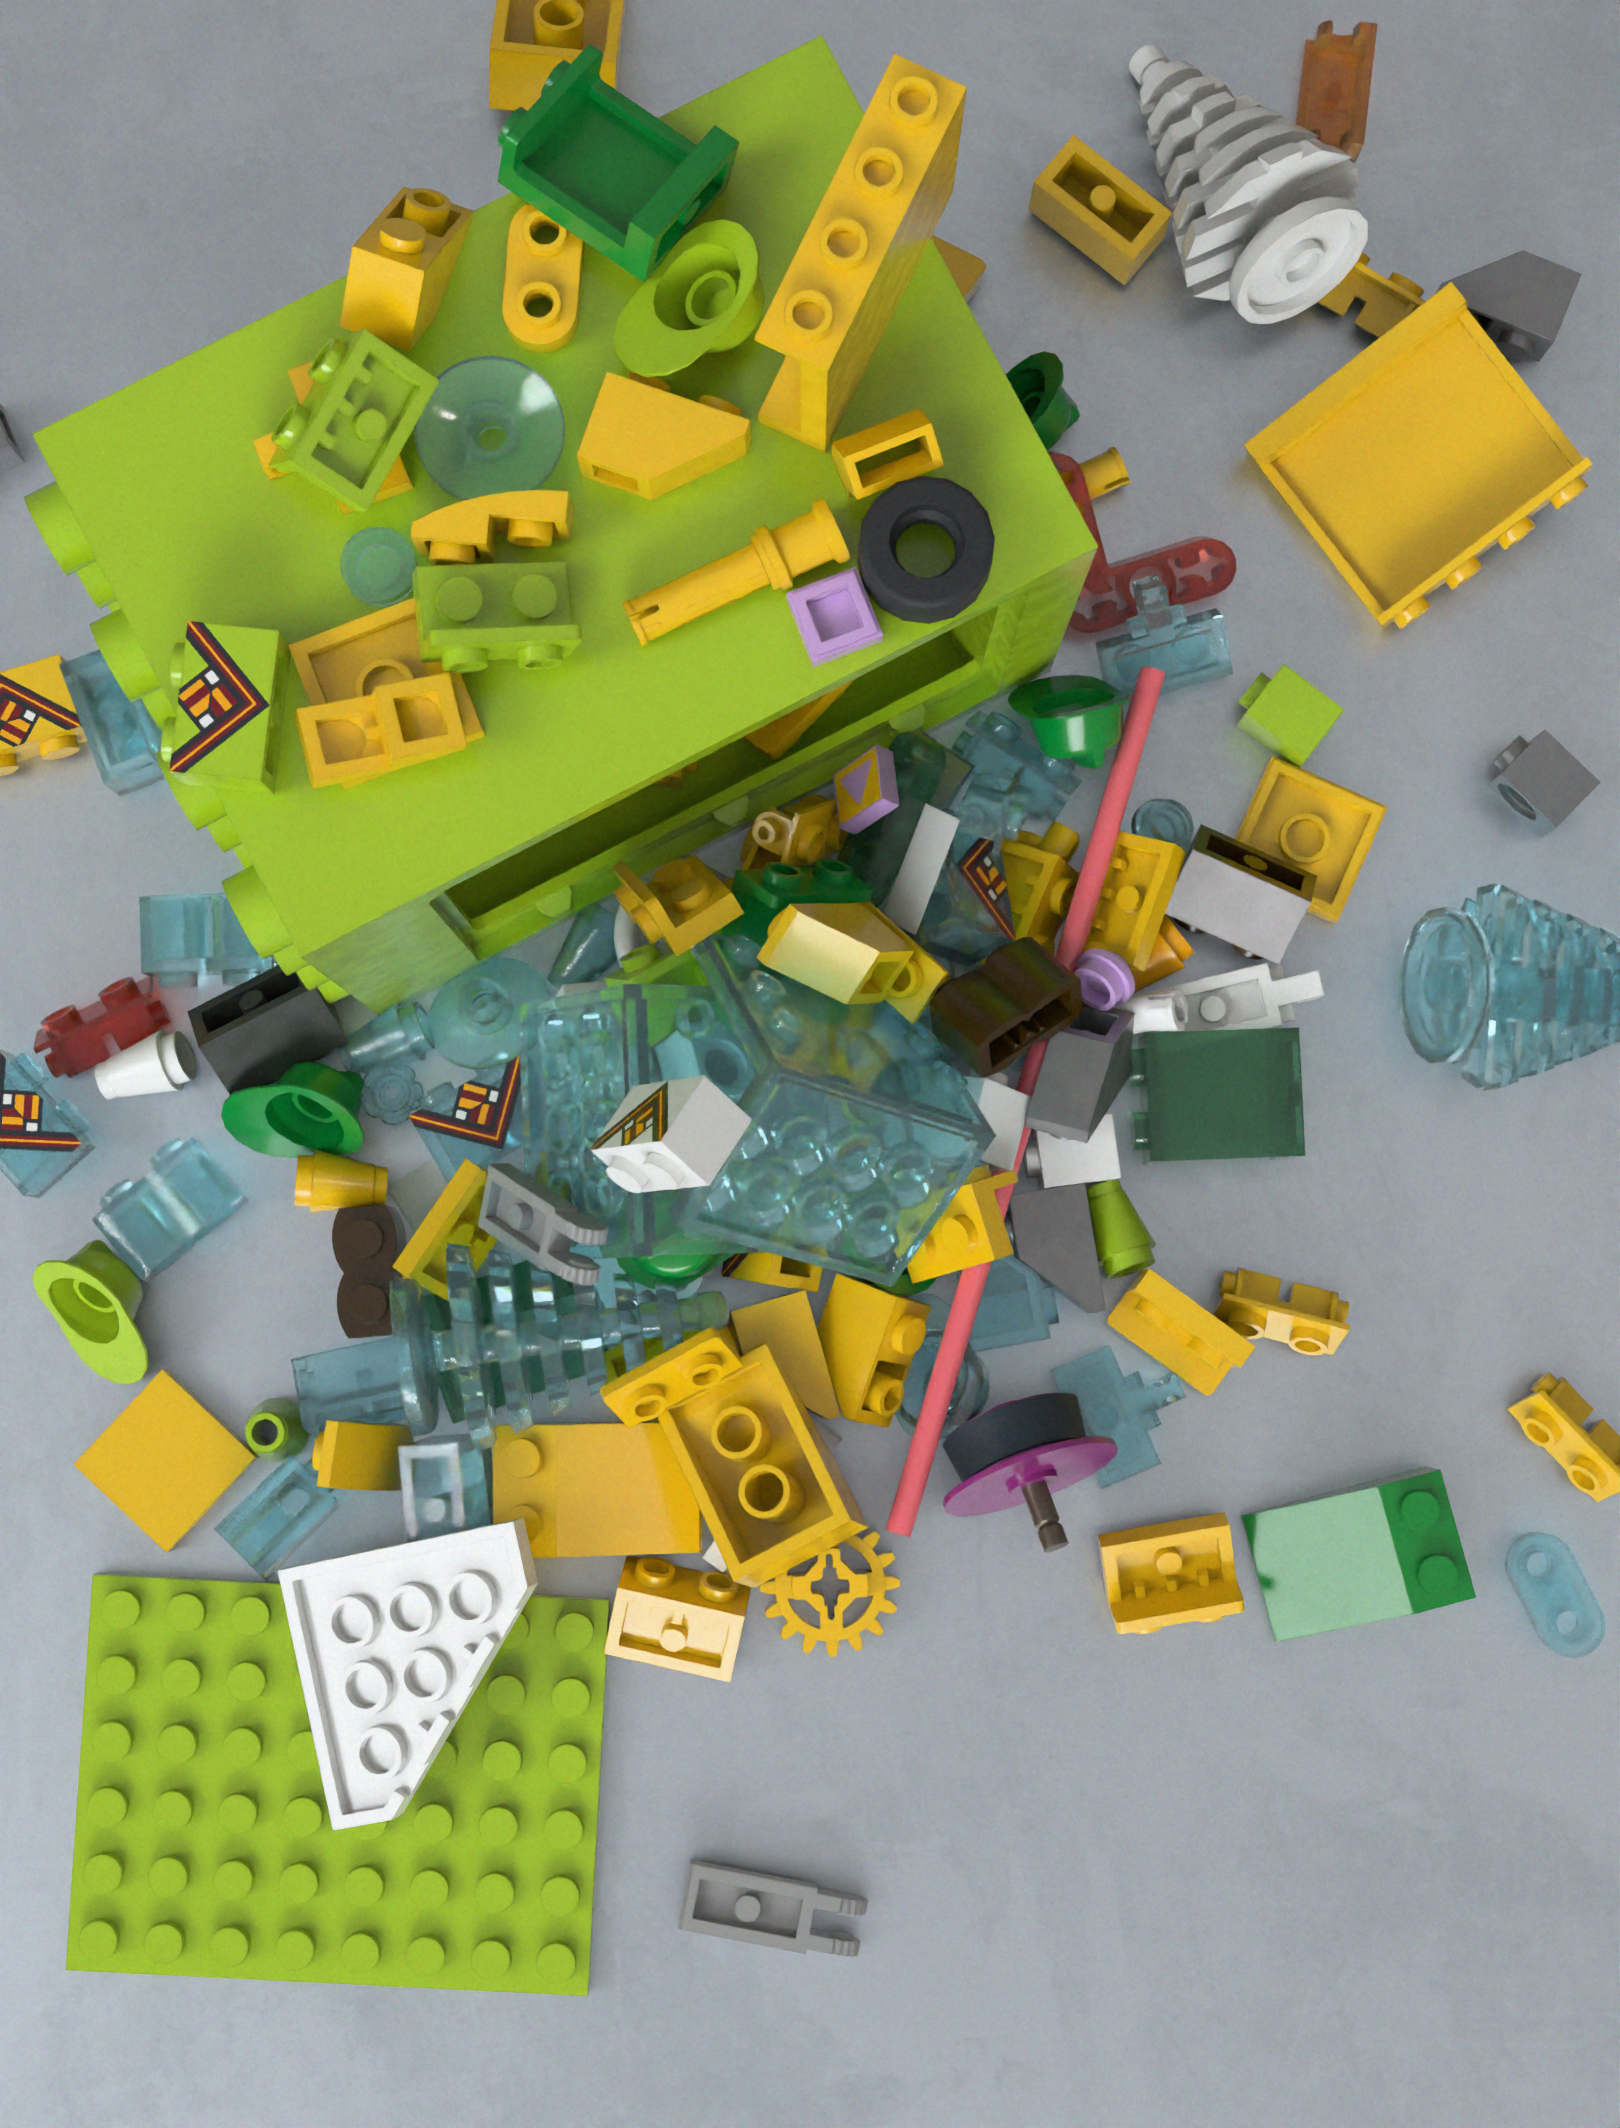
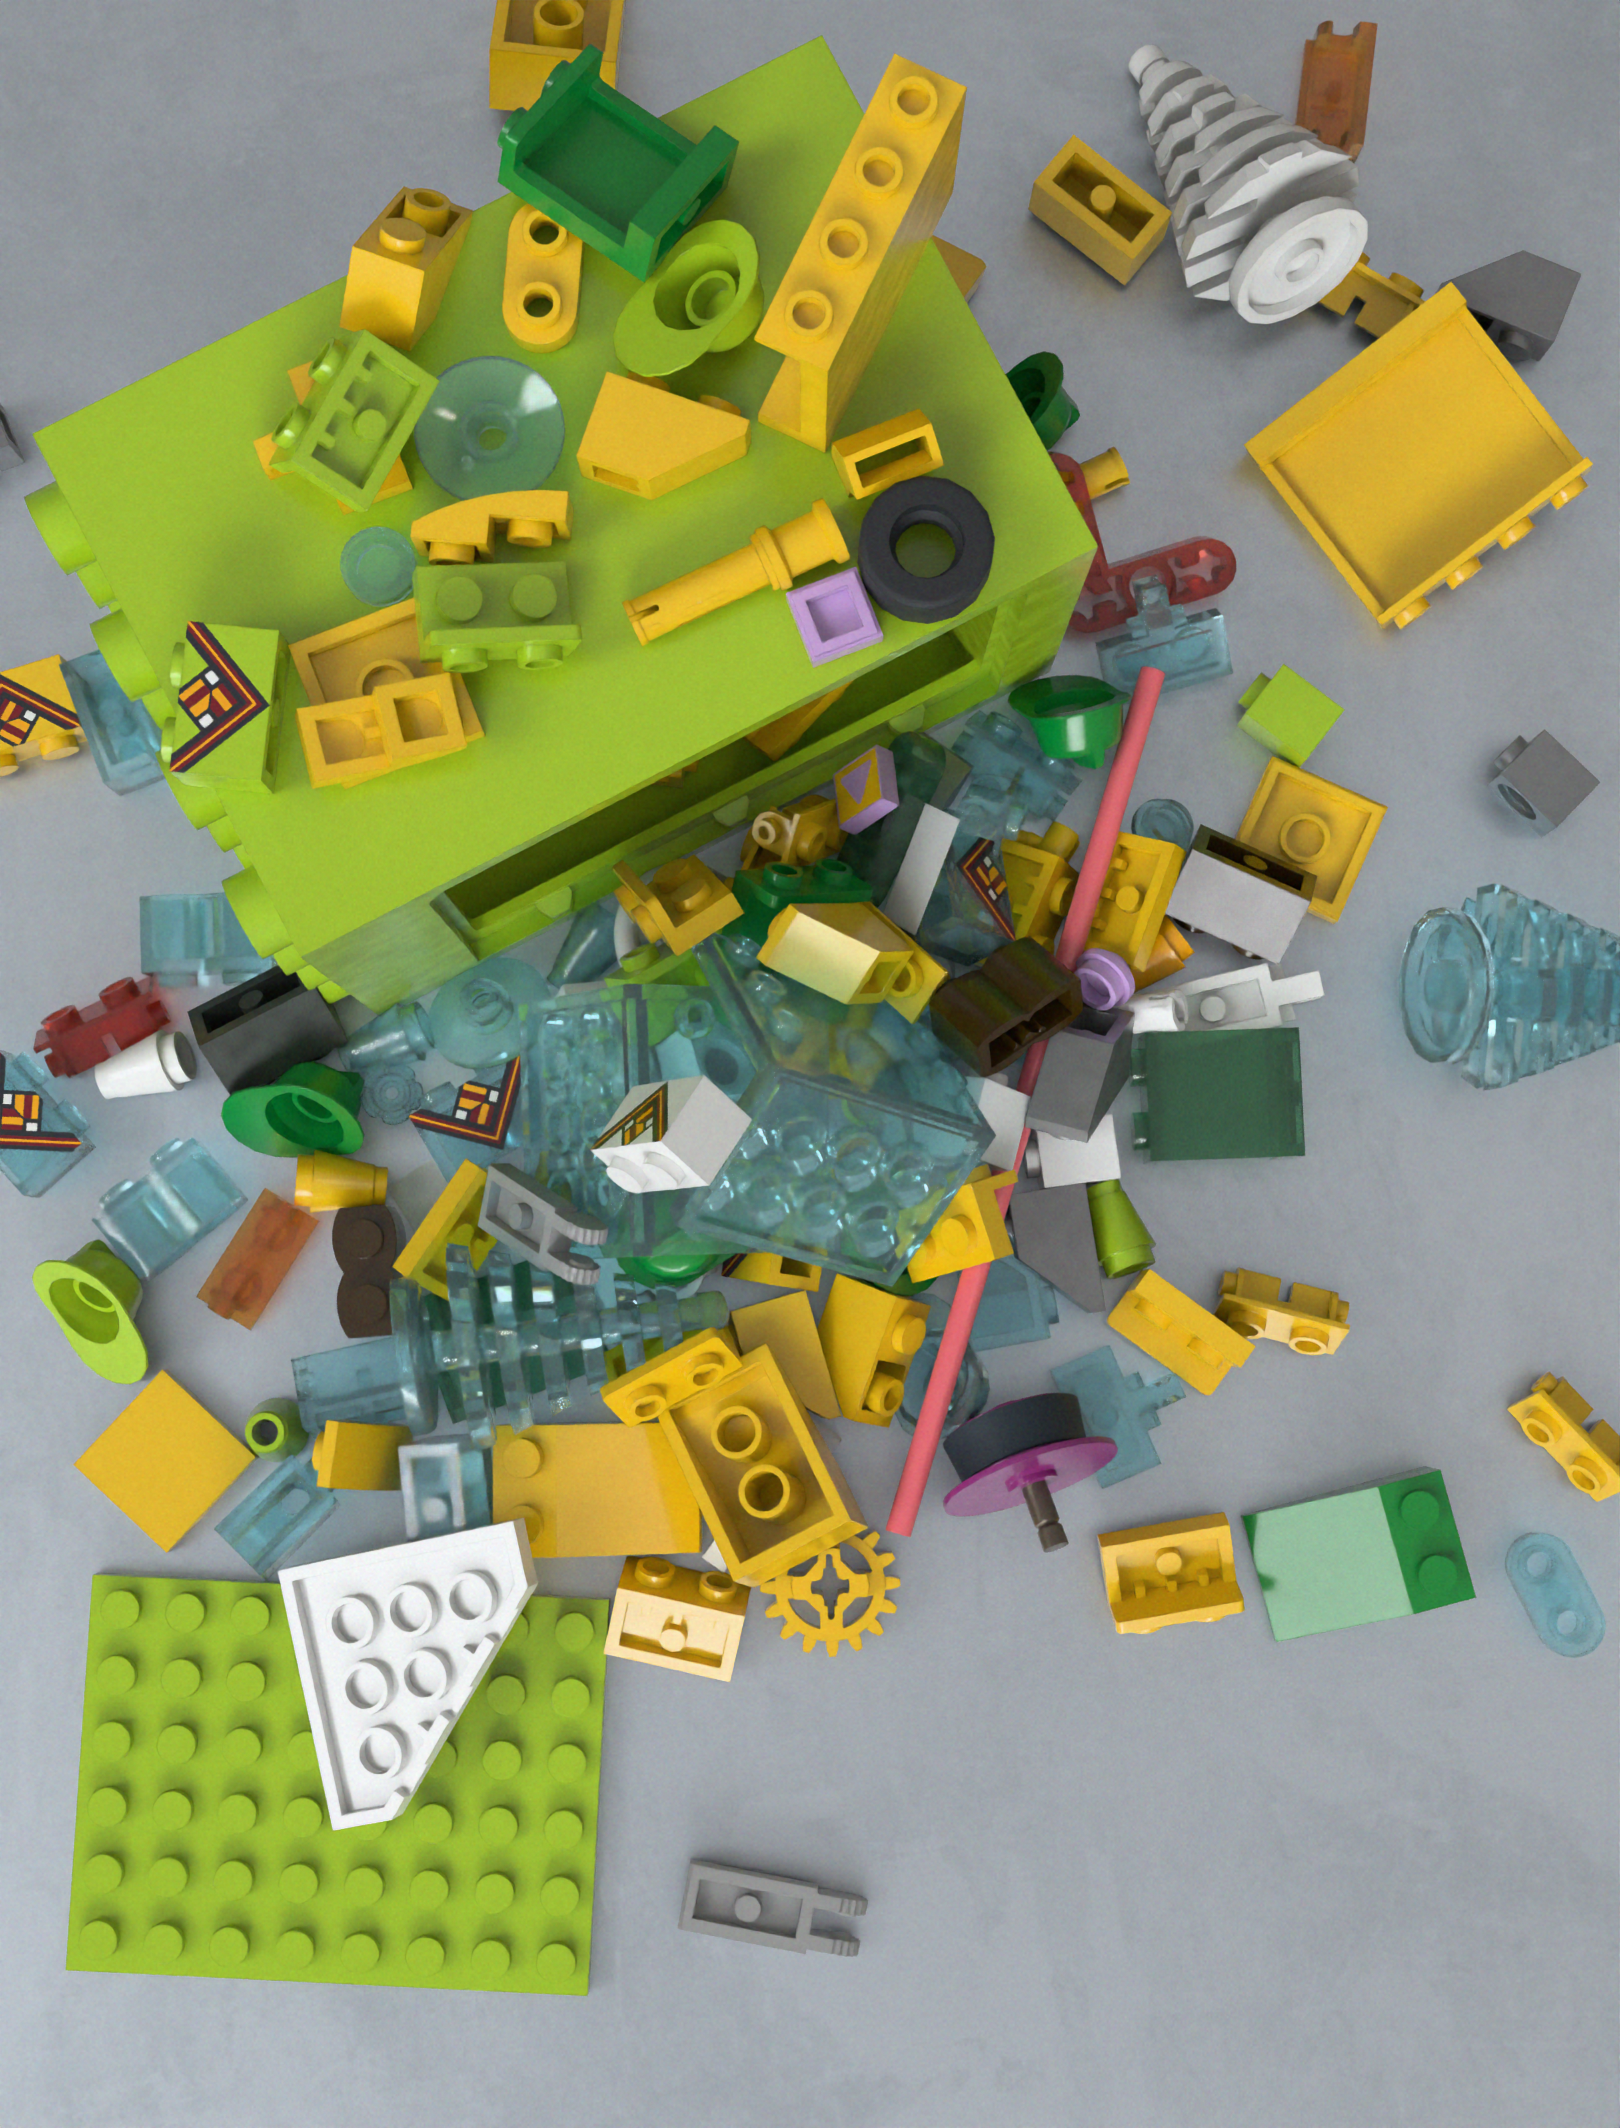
none -> clear orange hinge [196,1188,320,1330]

